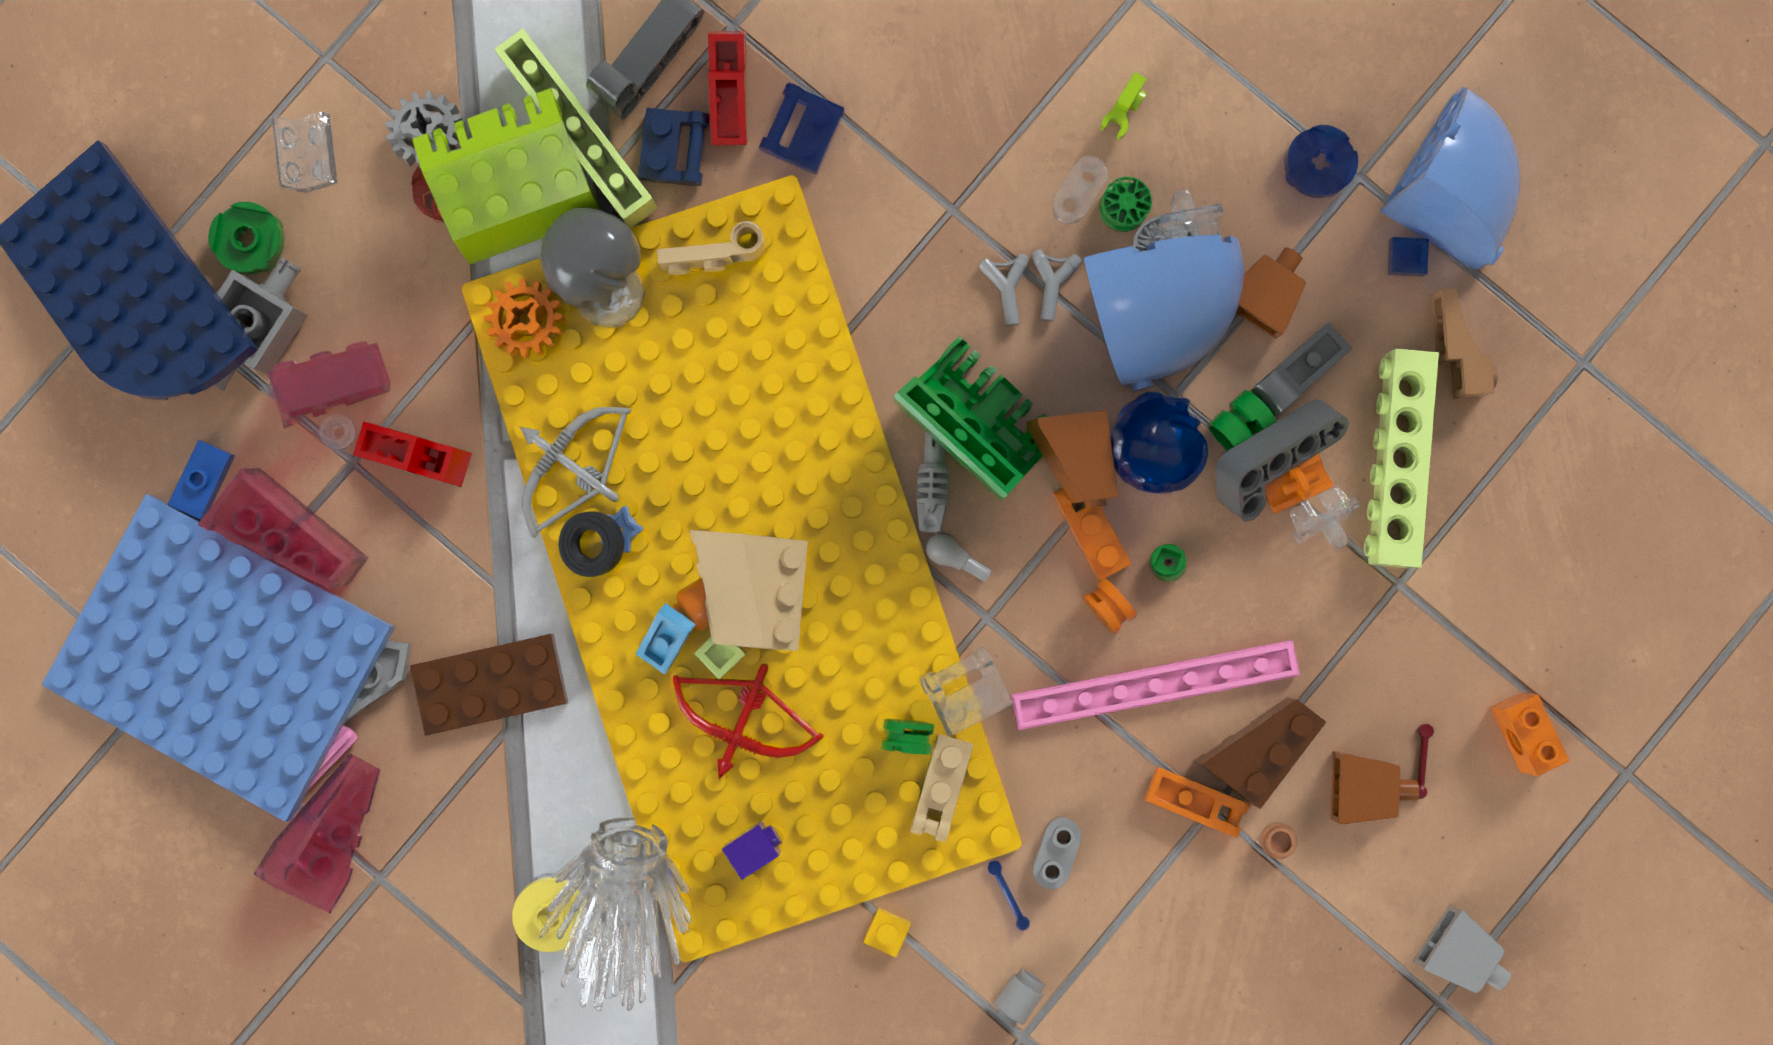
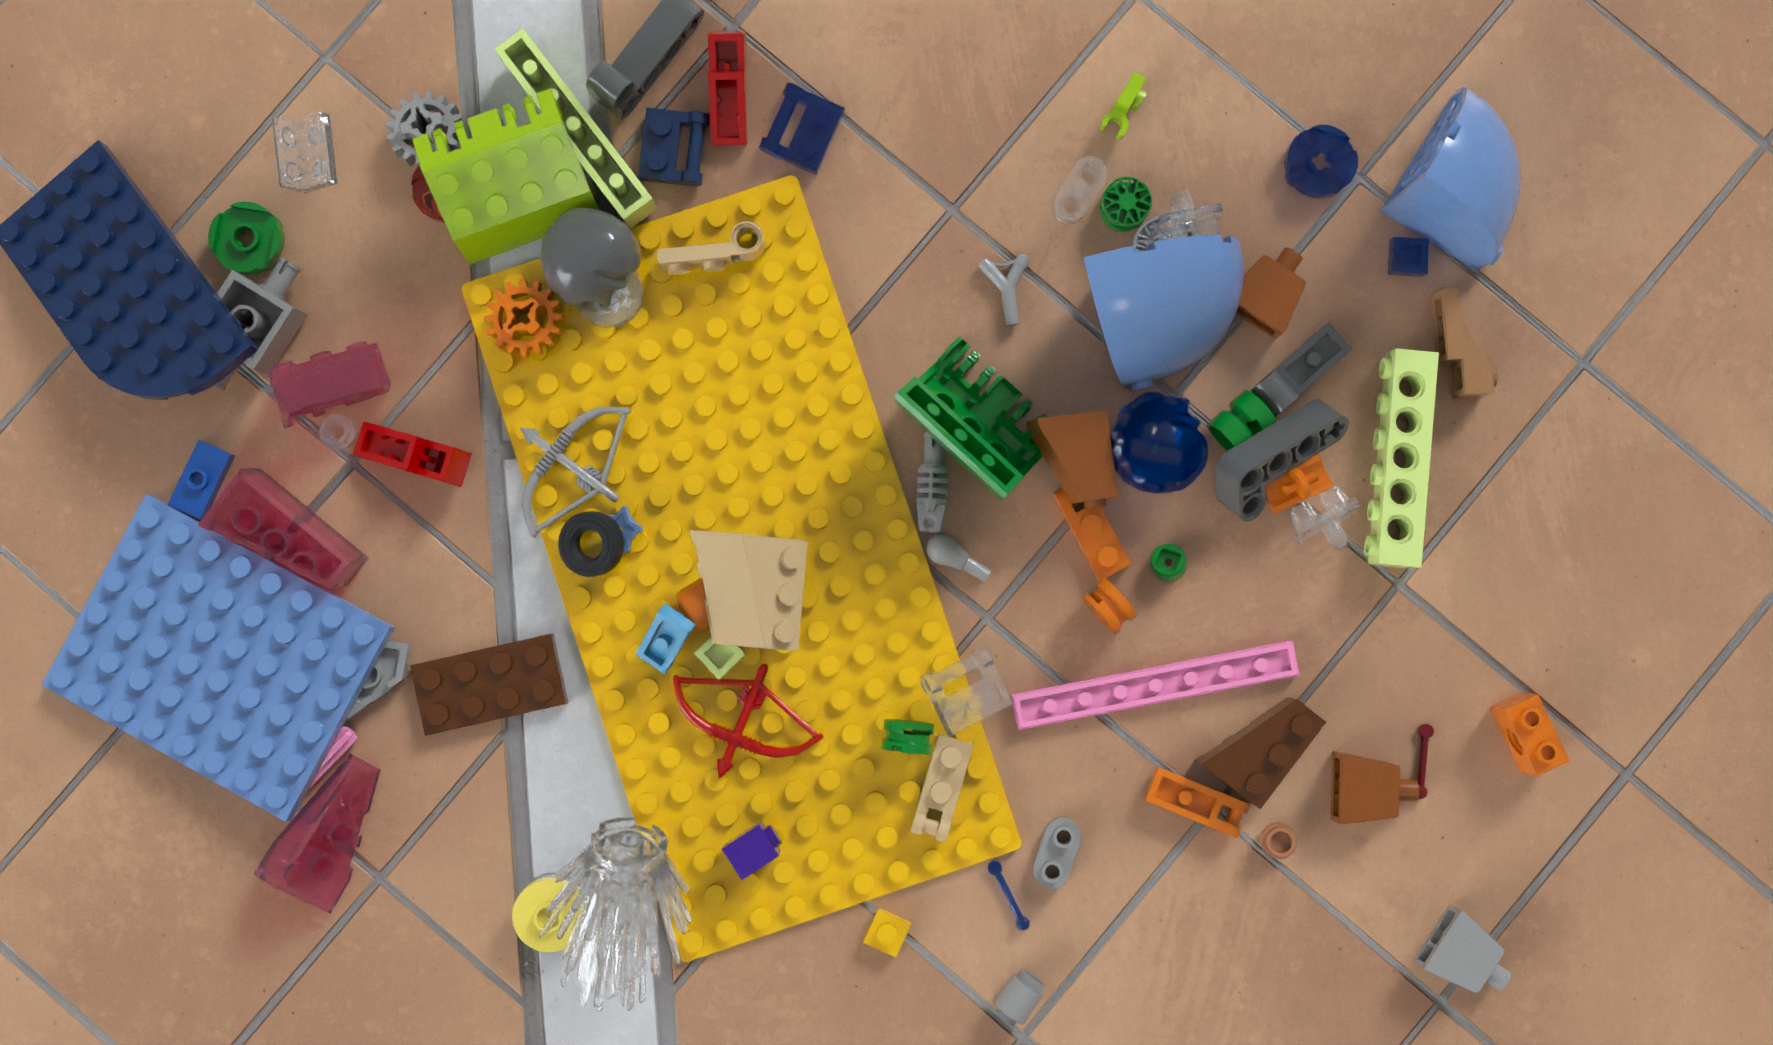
light grey piece [1031,249,1082,322] -> none

